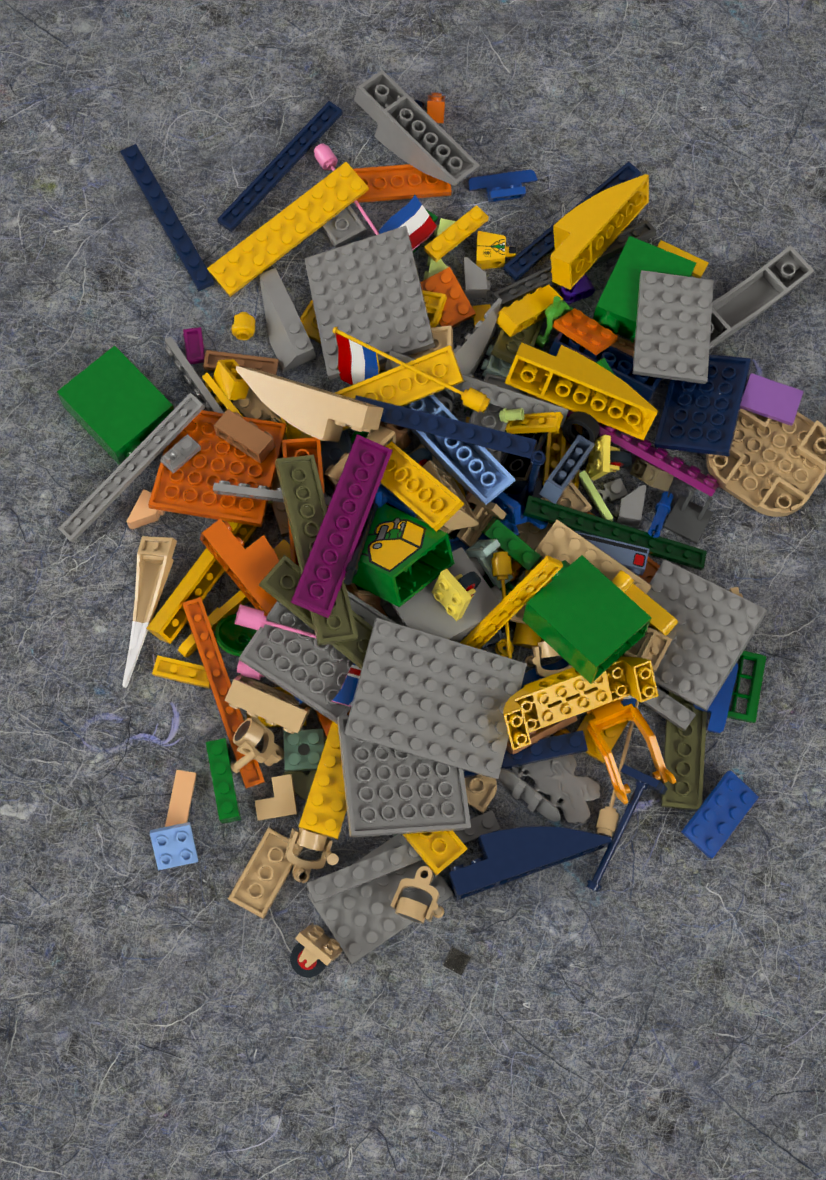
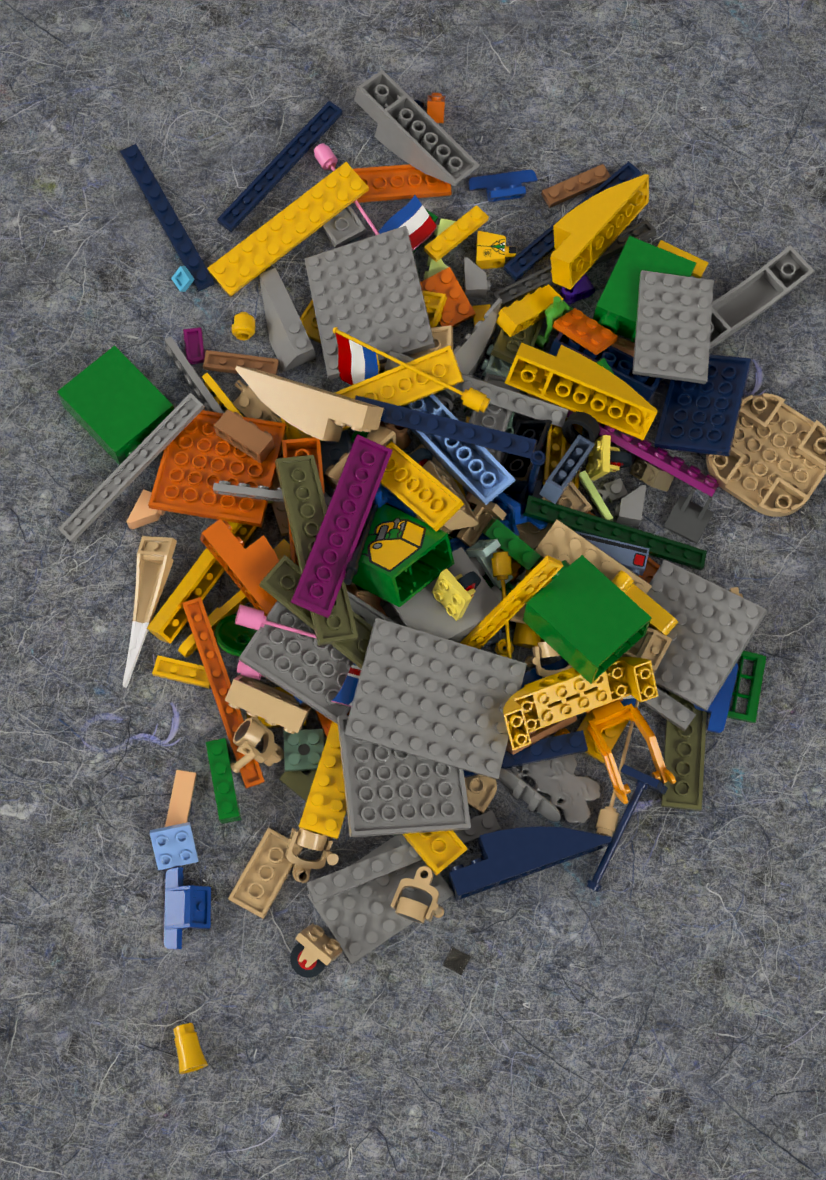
light grey plate [160,434,201,473] -> none
yellow brick [213,359,249,400] -> none
tan tile [255,774,298,821] -> none
yellowish green pin [499,408,525,423] -> none
yellow plate [505,412,563,434] -> none
blue pin [648,491,674,538] -> none
blue plate [681,771,759,859] -> none
medium lavender tile [741,373,804,426] -> none
none -> blue plate [164,867,211,949]
none -> medium azure plate [171,266,195,292]
none -> yellow plant [173,1023,208,1074]
none -> medium nougat plate [541,164,611,208]

